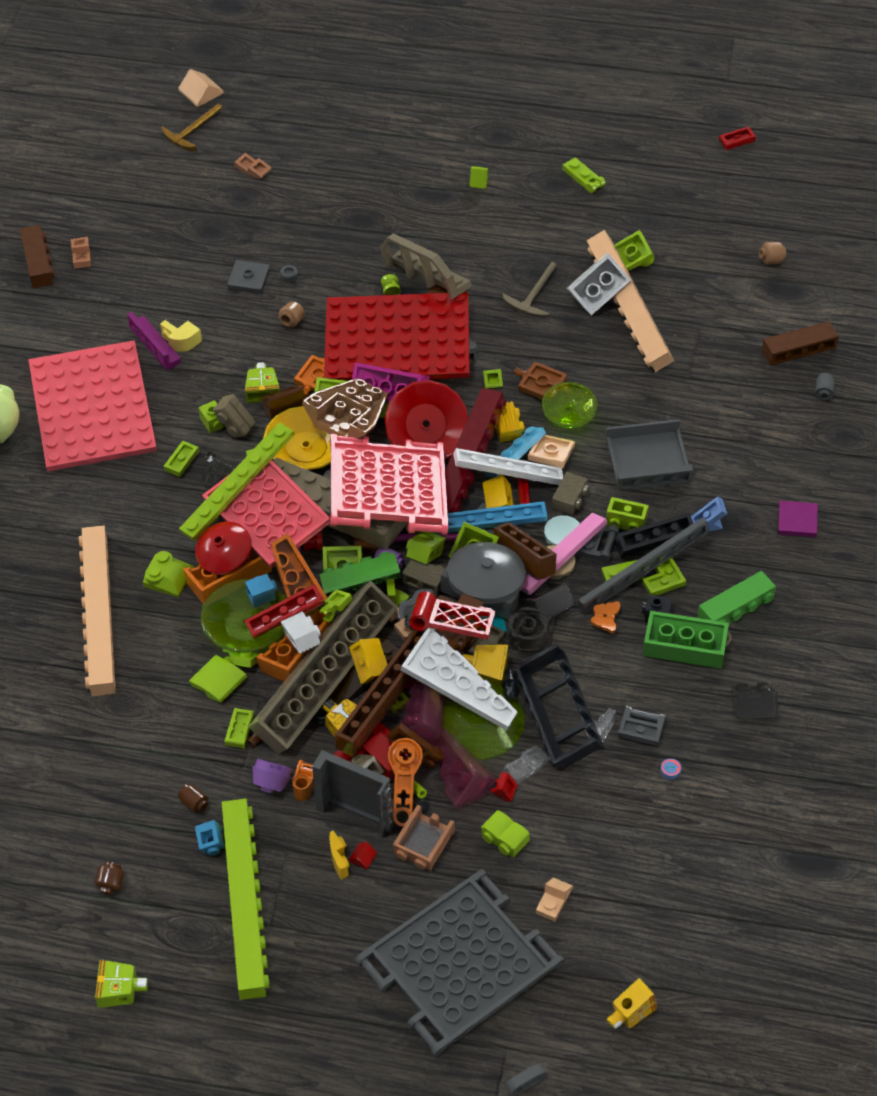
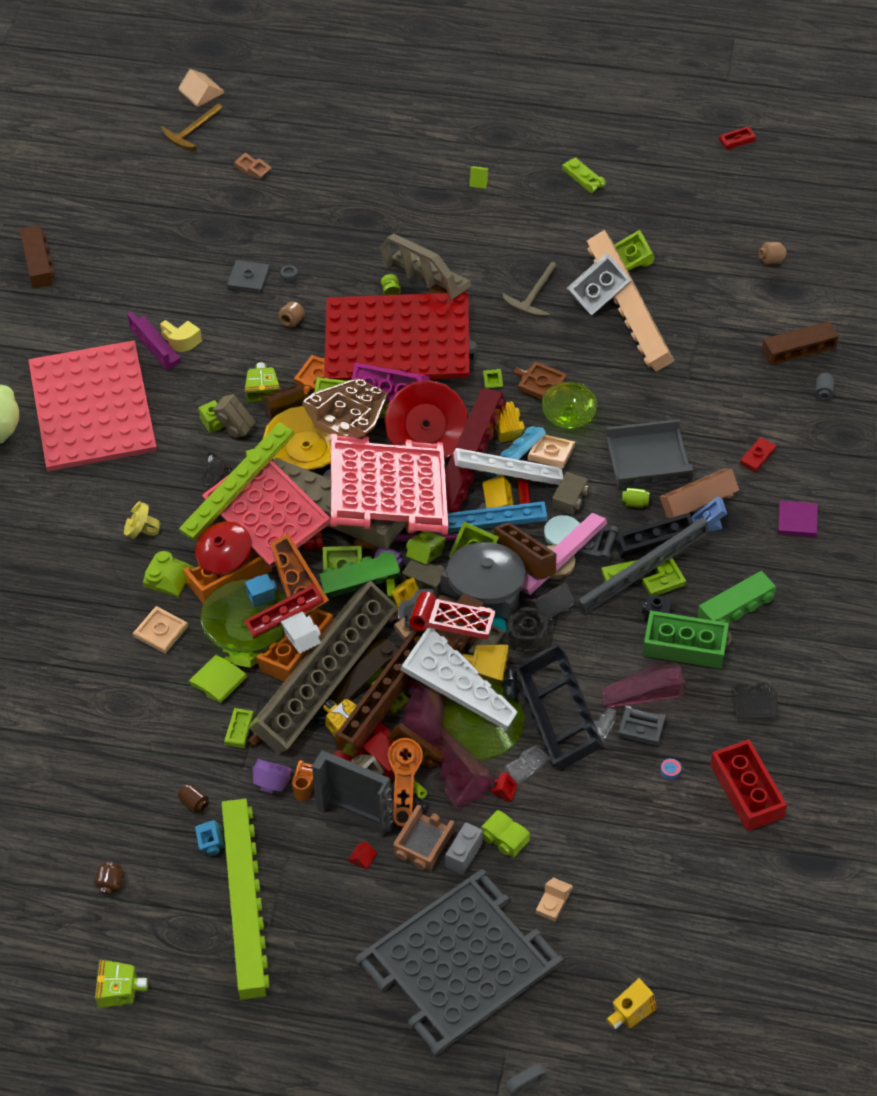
nougat slope [71,237,91,269] -> none
light nougat brick [79,525,116,696] -> none
lime plate [164,441,199,477] -> none
lime plate [320,589,353,622] -> none
yellow slope [330,830,349,880] -> none
yellow panel [349,638,388,684] -> none
orange animal [591,601,621,633] -> none
lime brick [606,497,649,530] -> none
none -> light yellow tile [124,501,161,539]
none -> light nougat plate [133,606,188,654]
none -> yellow slope [392,577,419,609]
none -> light grey brick [445,823,483,875]
none -> clear pink wedge [601,662,685,708]
none -> lime brick [622,488,649,508]
none -> nougat brick [660,469,739,518]
none -> red brick [710,739,787,832]
none -> red plate [740,437,776,472]

